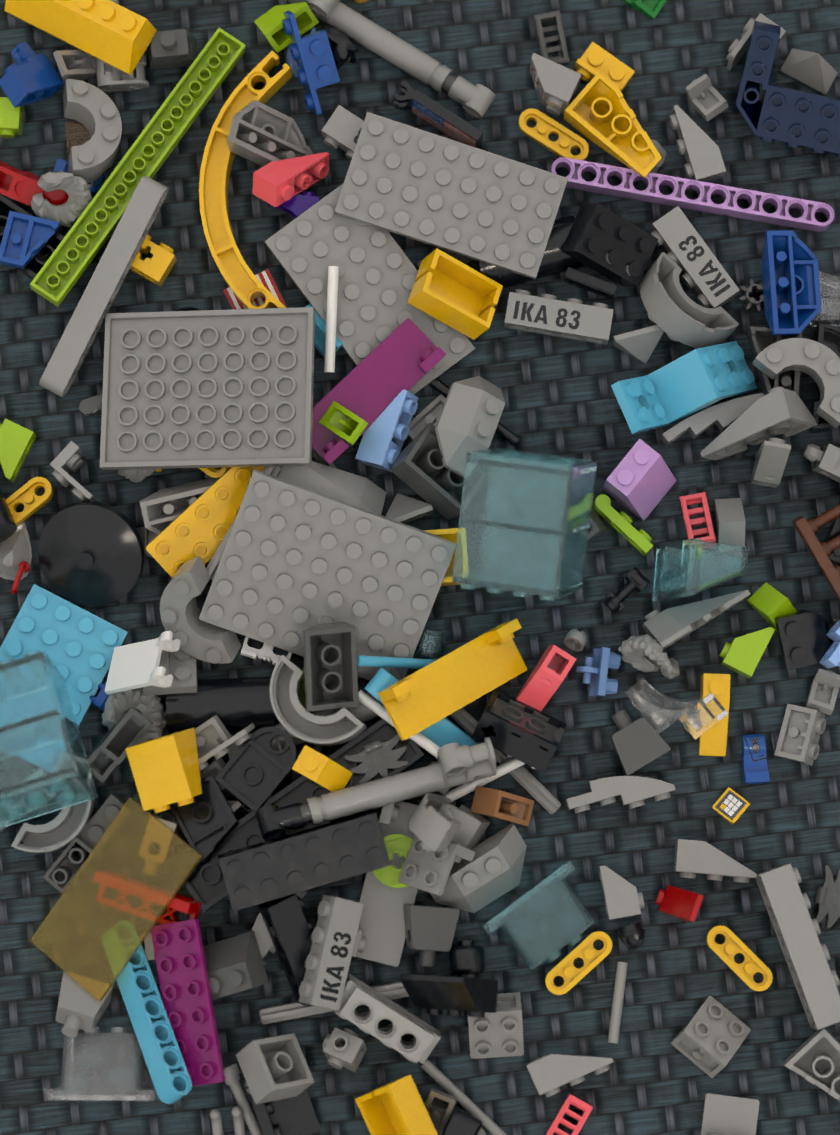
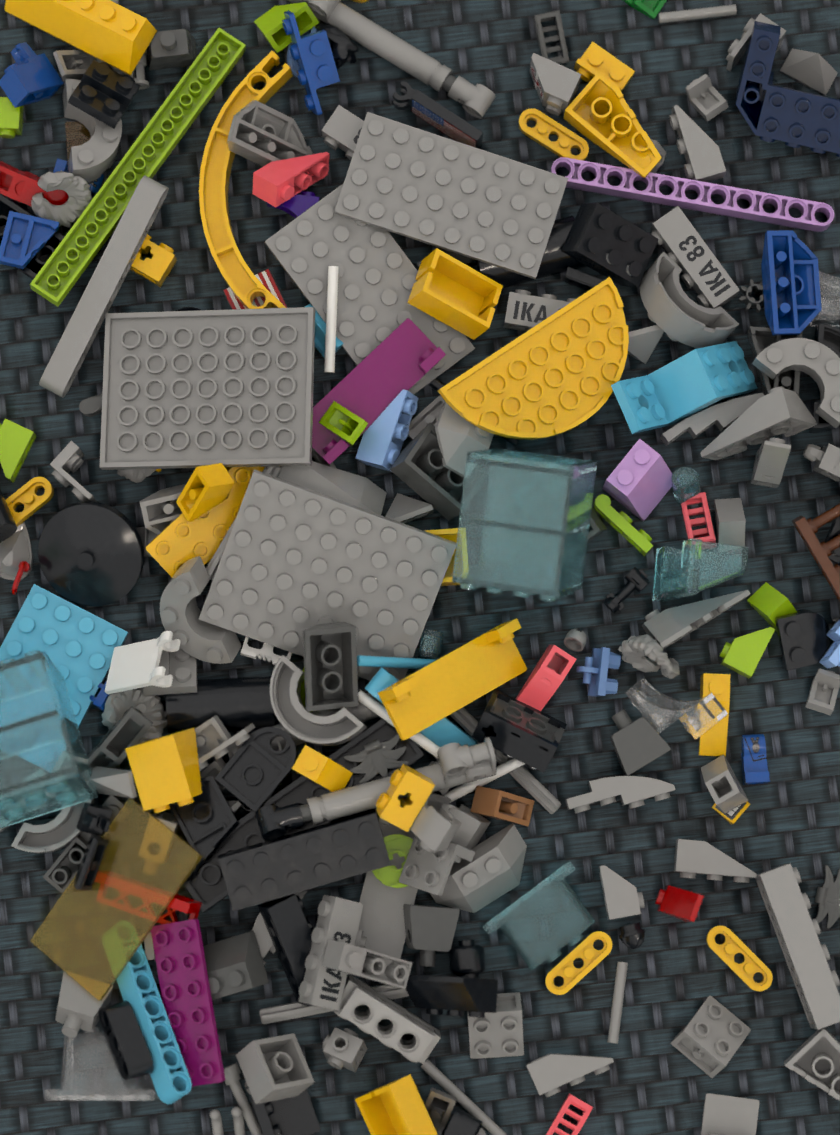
light grey bracket [774,704,826,766] -> none
none -> black plate [68,60,140,129]
none -> black slope [73,834,109,891]
none -> black tile [76,802,113,836]
none -> light grey slope [90,766,137,798]
none -> black beam [99,1001,154,1081]
none -> yellow slope [176,463,235,522]
none -> light grey slope [321,939,412,989]
none -> yellow brick [376,764,435,832]
none -> yellow plate [438,277,629,439]
none -> light grey bar [658,4,737,23]
none -> clear light blue brick [672,467,701,504]
none -> light grey slope [701,754,748,814]

